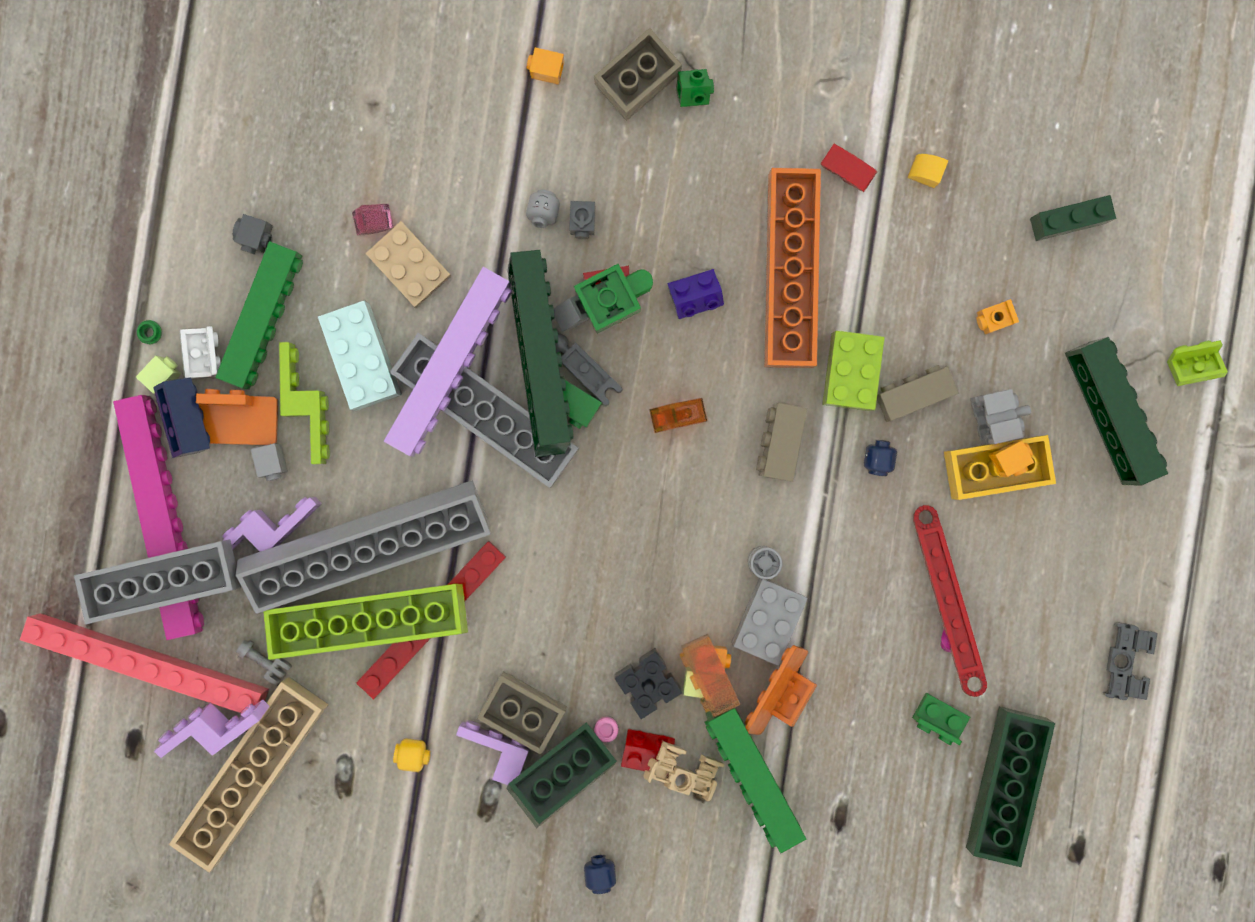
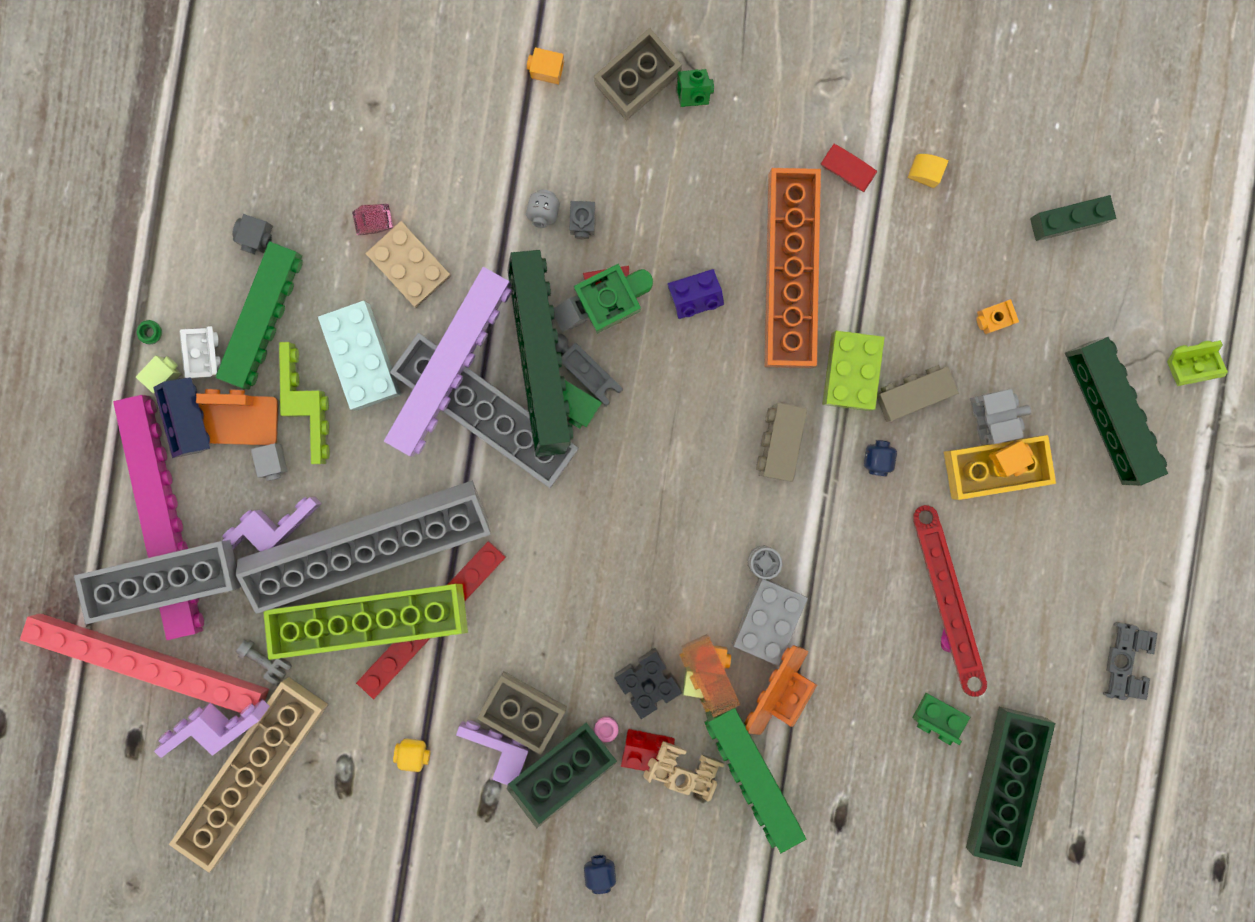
clear orange slope [649,398,707,433] -> none

